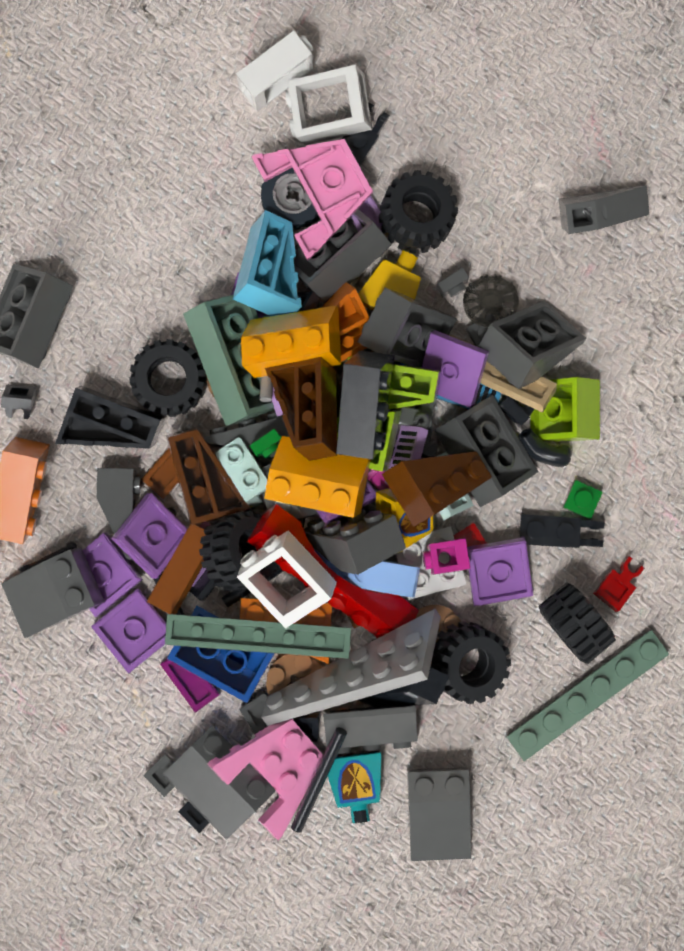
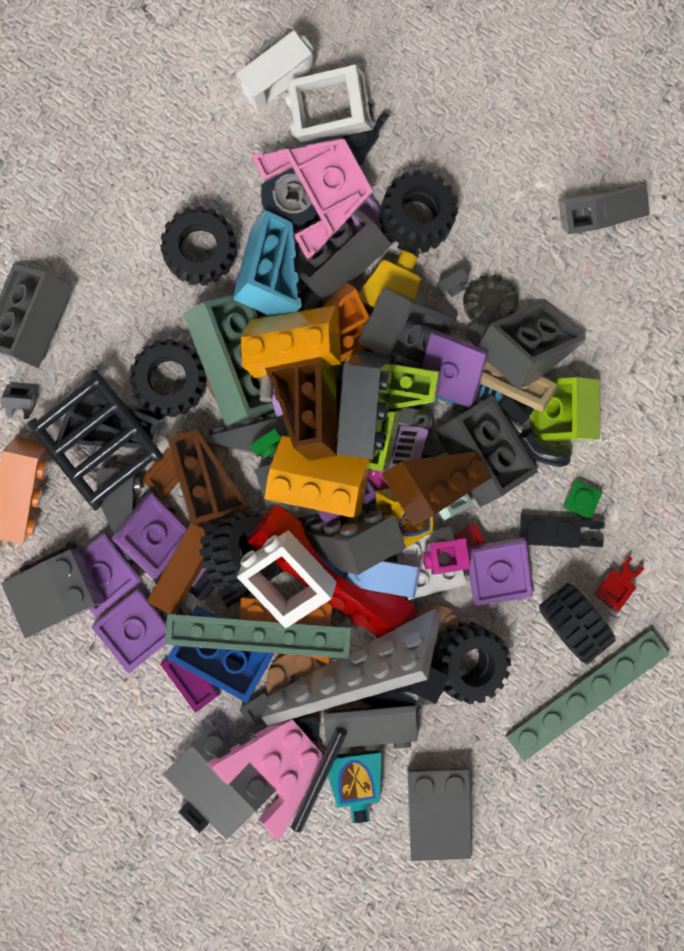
dark grey plate [143,754,174,797] -> none
light aqua bracket [215,437,268,509] -> none
none -> black bar [27,369,164,511]
none -> black tyre [160,206,237,286]

